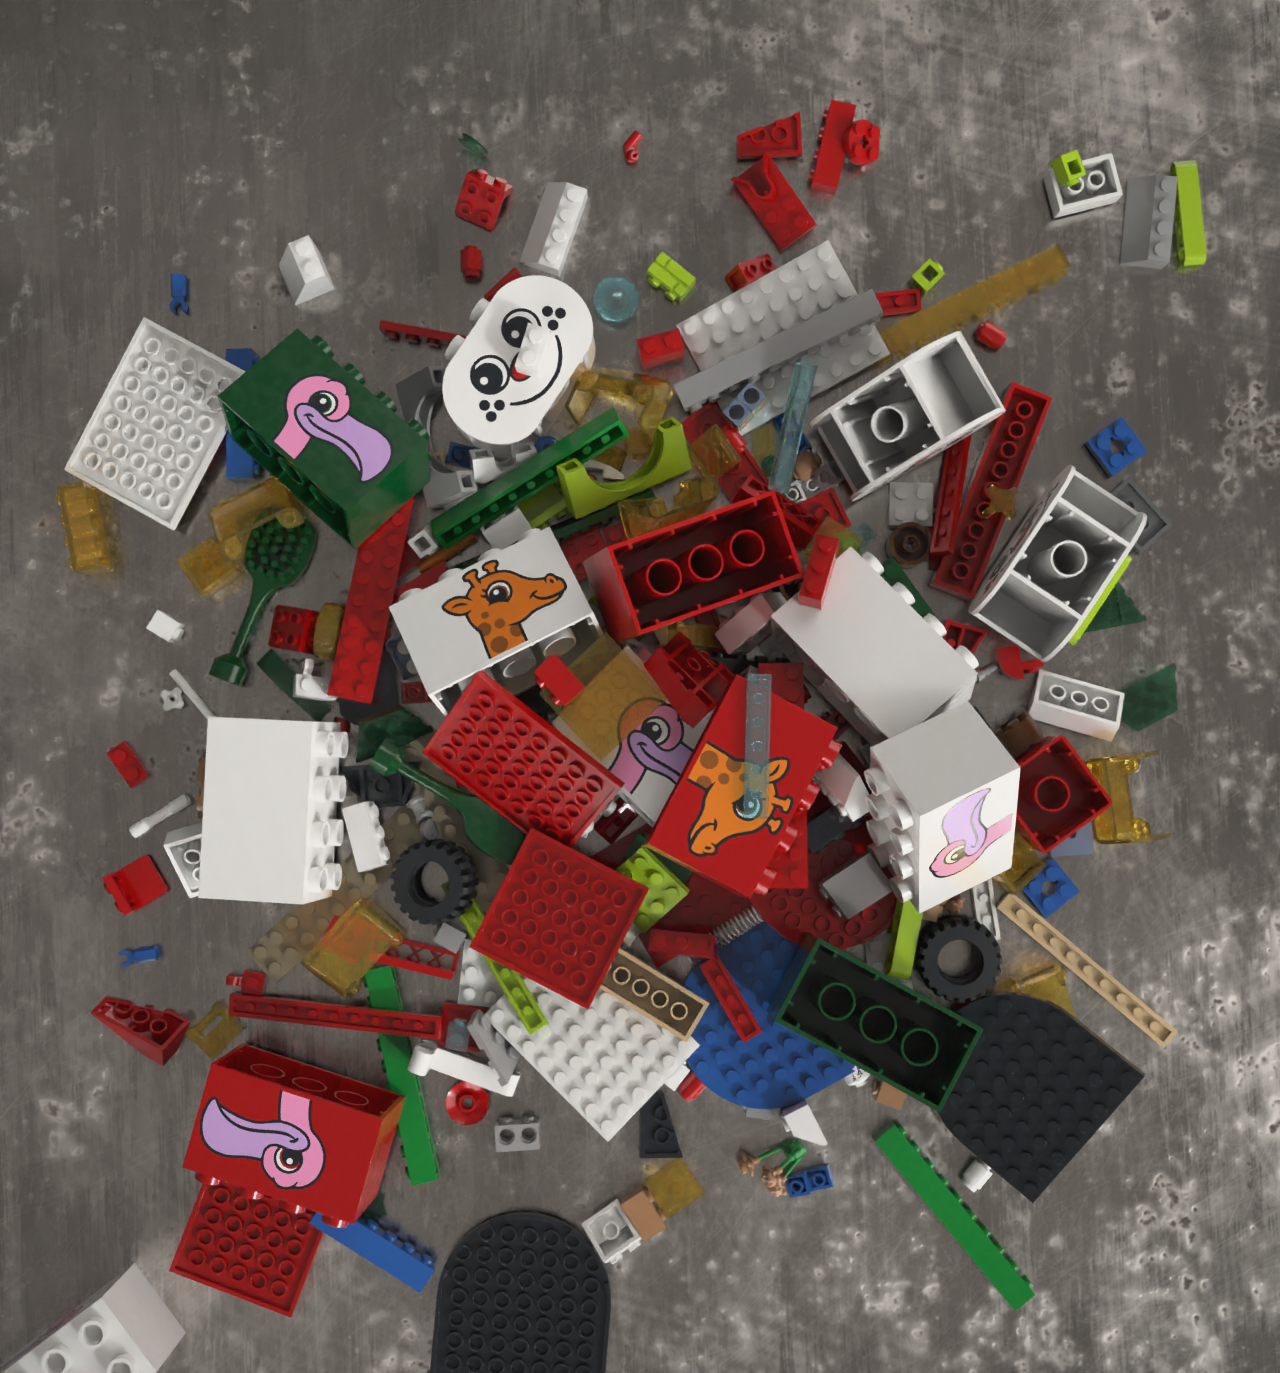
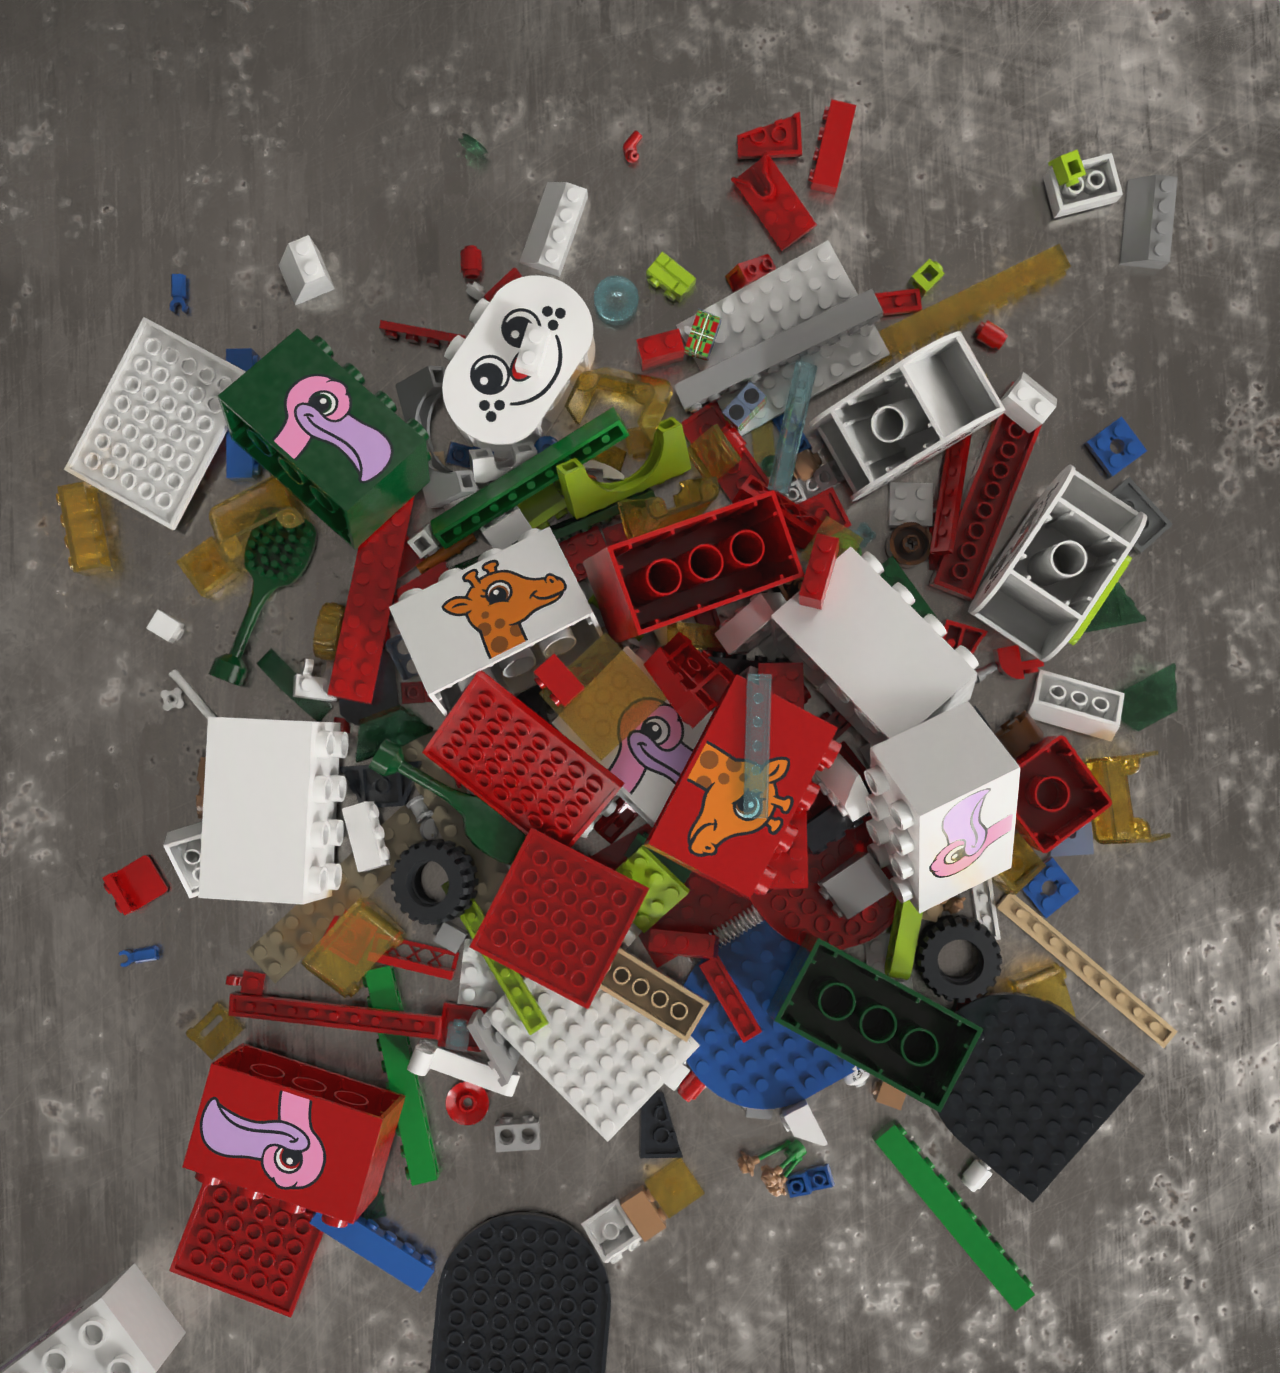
red wedge [91,997,190,1066] -> none
red plate [106,741,151,789] -> none
white piece [129,793,192,838] -> none
red bracket [268,605,325,655] -> none
red bracket [454,168,513,230] -> none
red plate [843,119,880,165] -> none
clear yellow rock [982,485,1019,521] -> none
lime beam [1170,160,1207,267] -> none
none -> white plate [466,281,485,301]
none -> piece [684,308,721,361]
none -> white slope [1000,372,1057,433]

